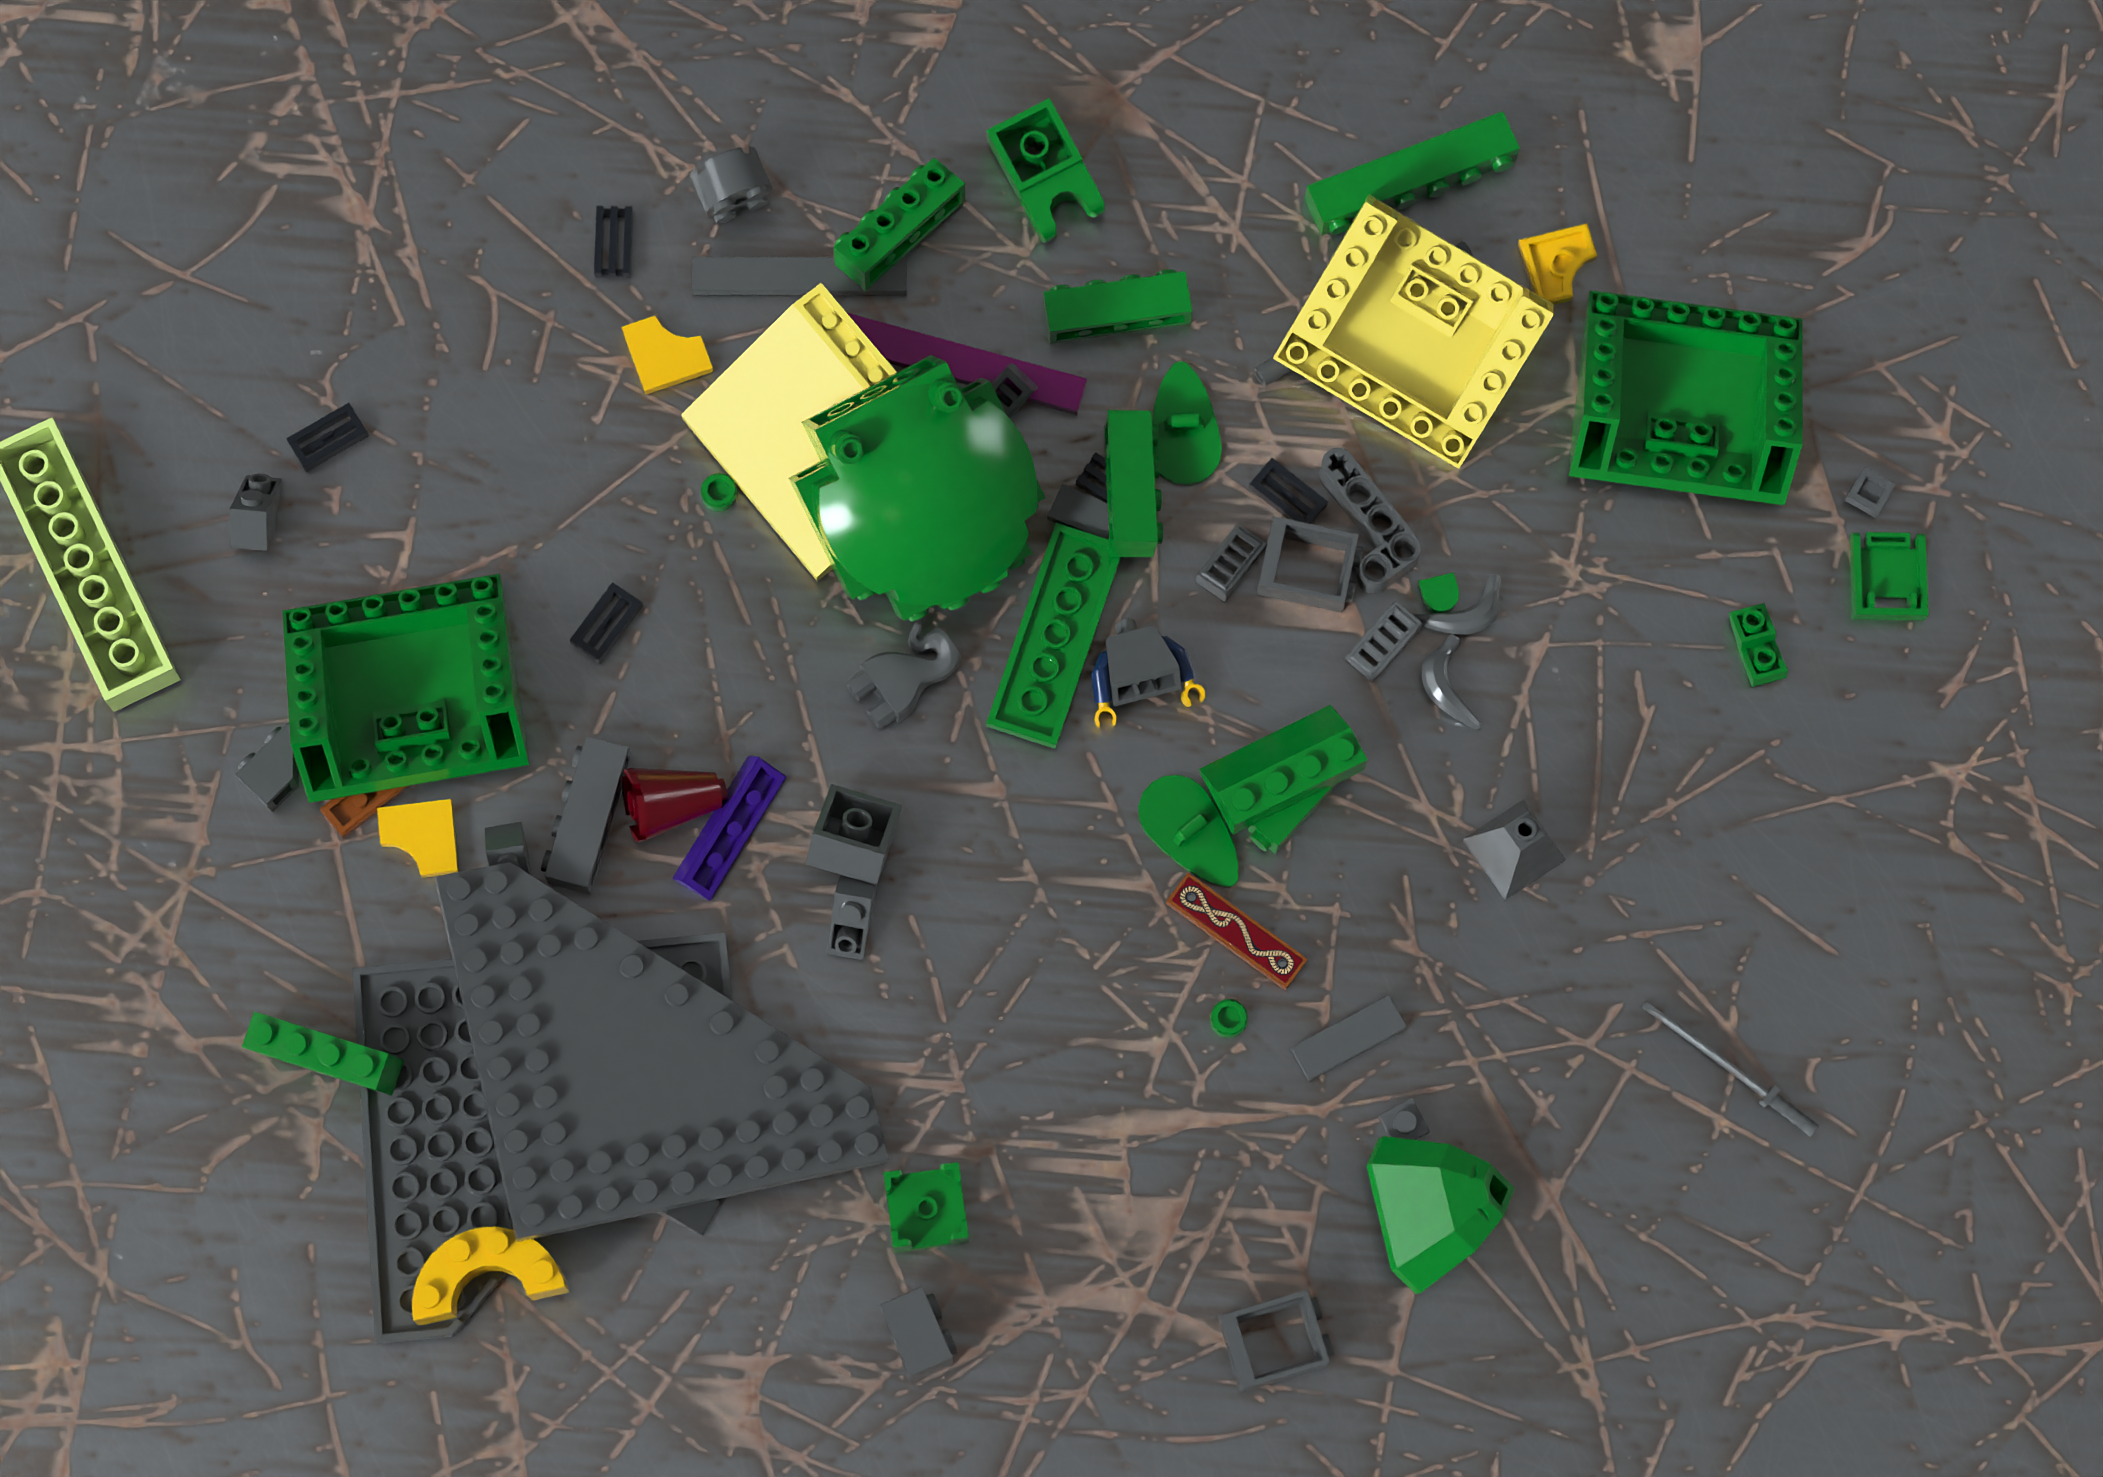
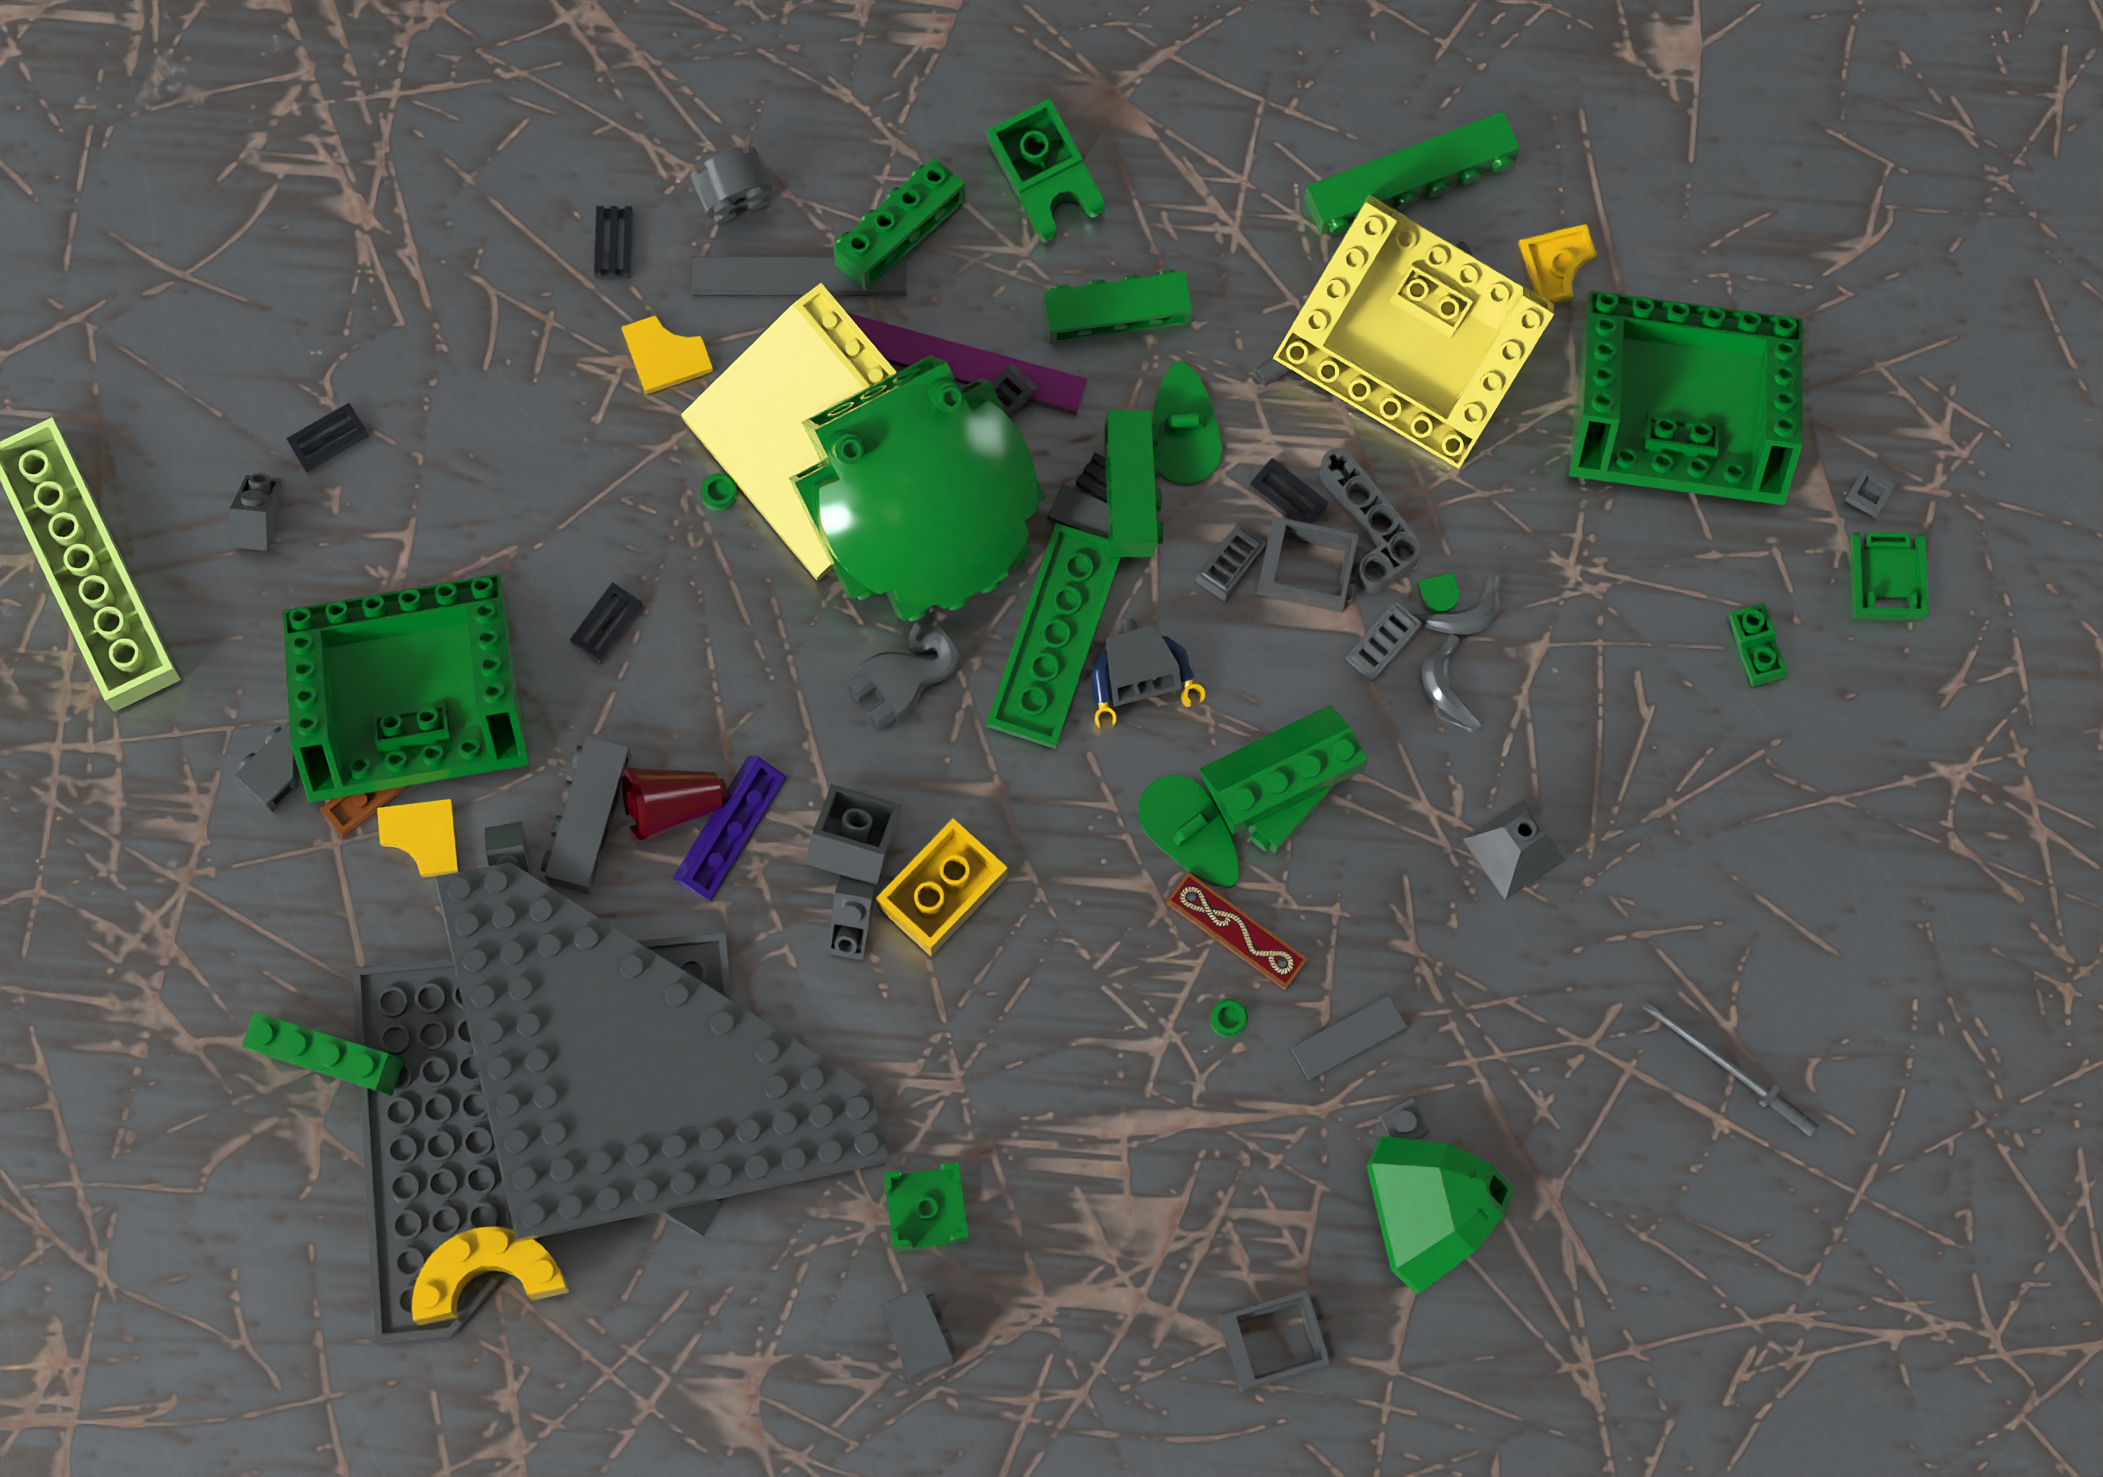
none -> yellow brick [876,818,1008,957]

